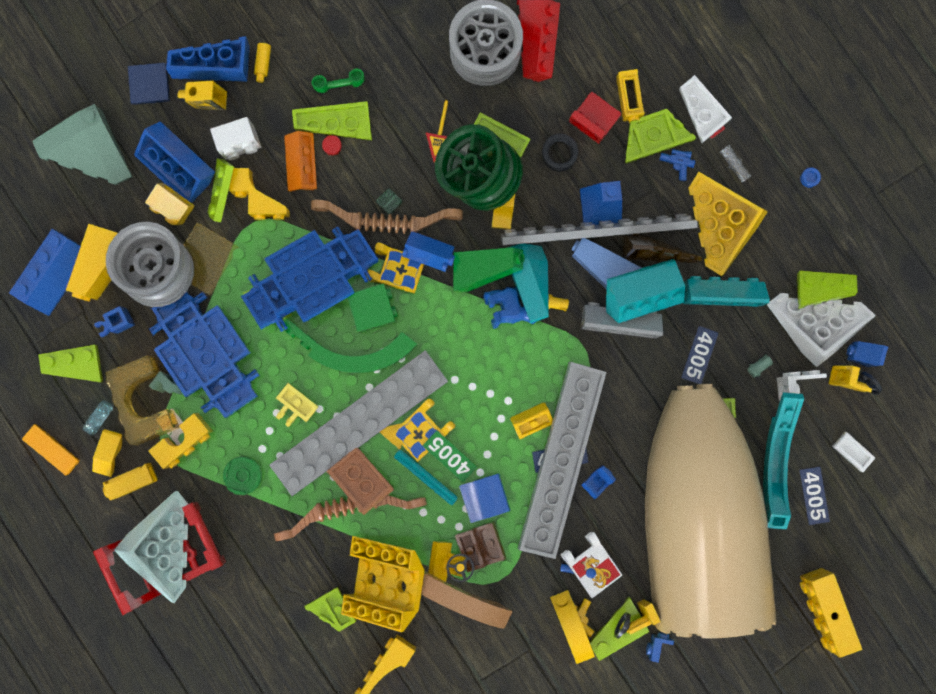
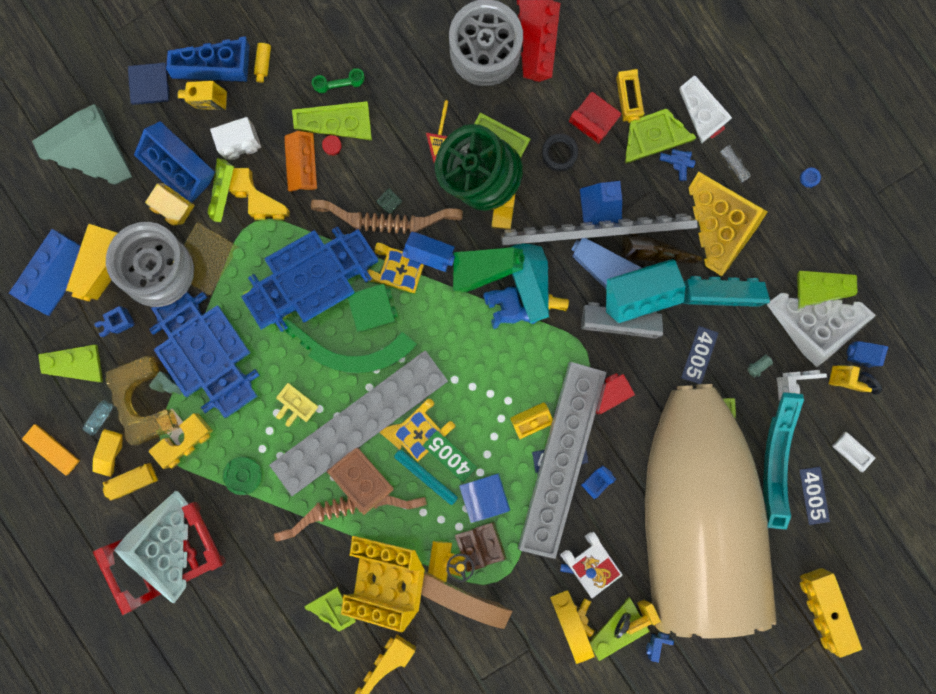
none -> red slope [596,373,635,414]

